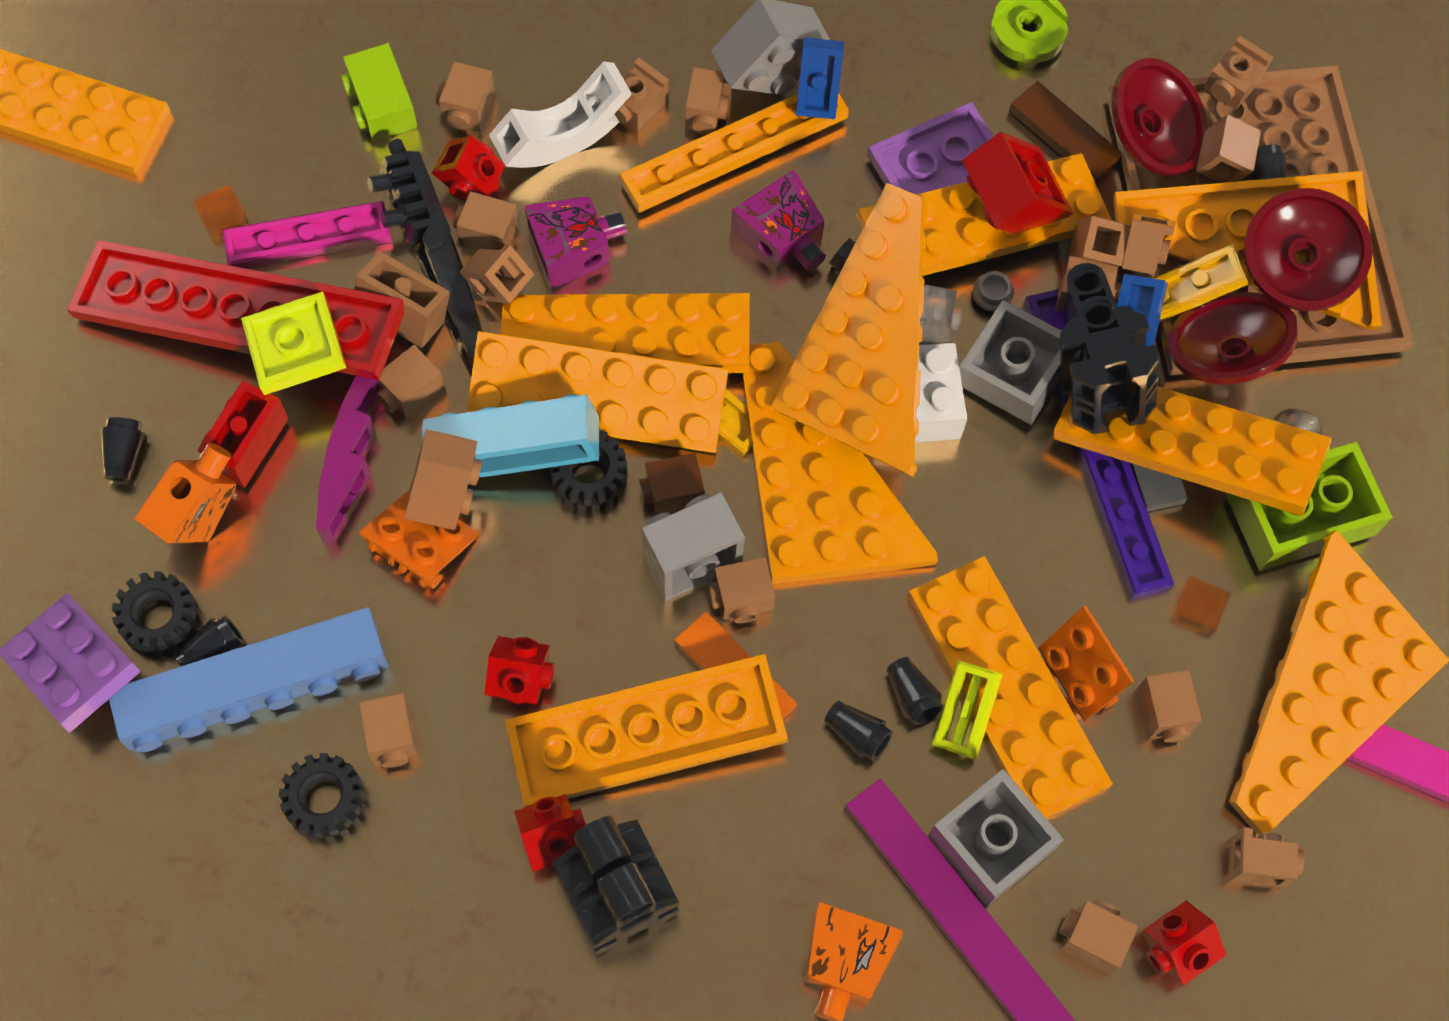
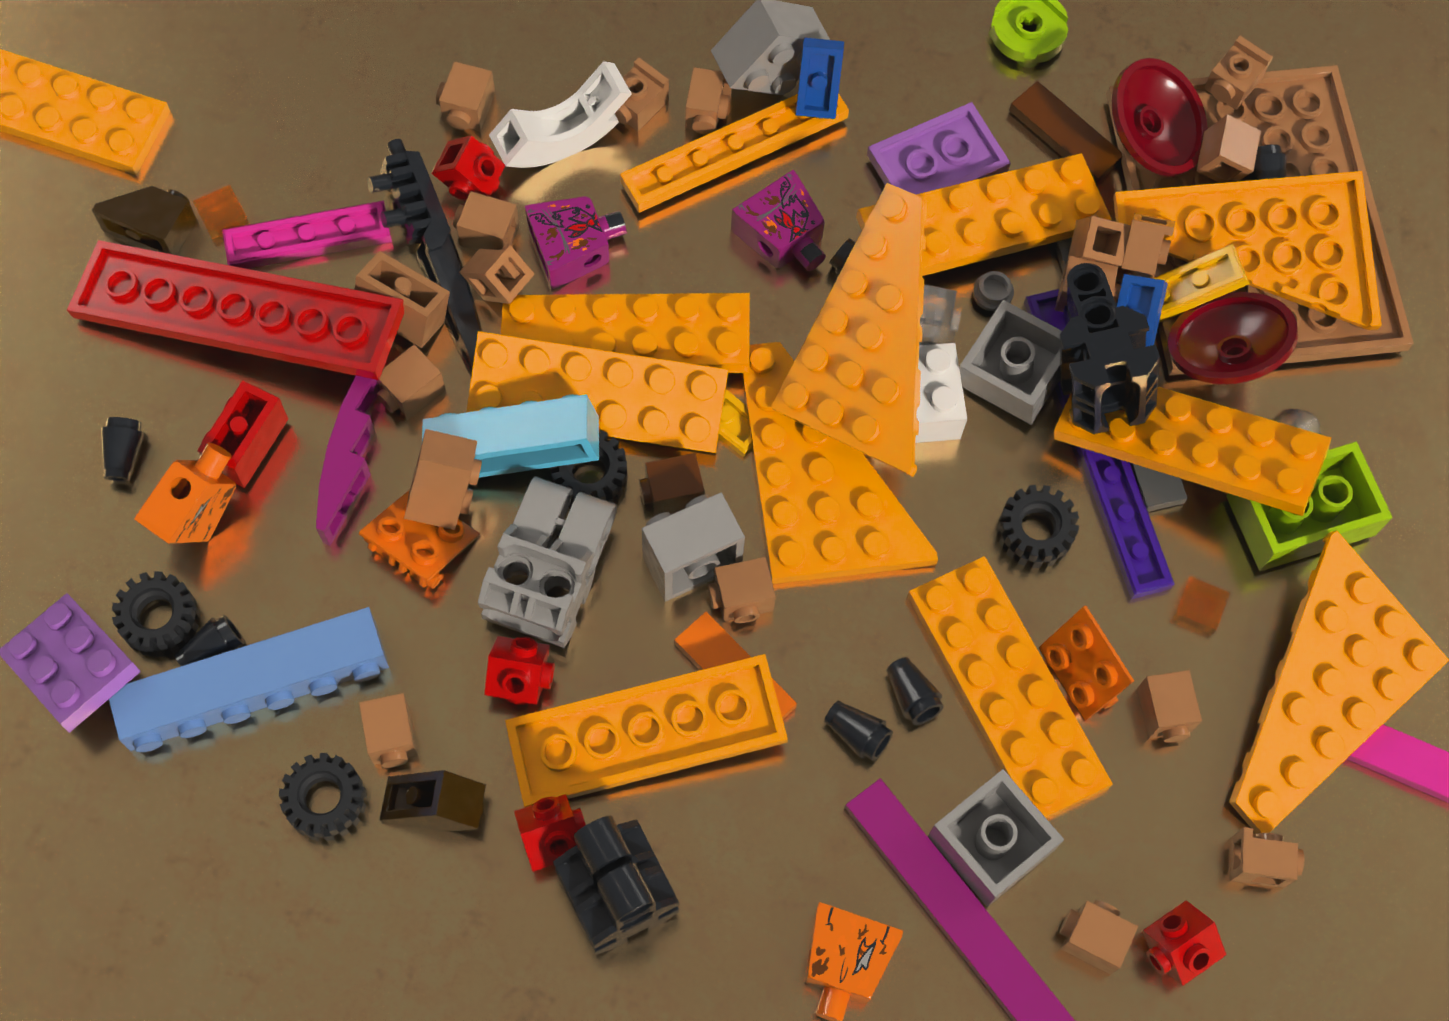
neon yellow tile [241,291,346,395] -> none
lime brick [340,43,418,142] -> none
neon yellow tile [932,660,1003,759] -> none
red slope [962,131,1073,234] -> none
dark red dish [1243,188,1373,311] -> none
none -> dark brown slope [92,186,197,255]
none -> dark brown slope [379,770,486,831]
none -> light grey connector [478,476,617,648]
none -> black tyre [997,485,1079,568]

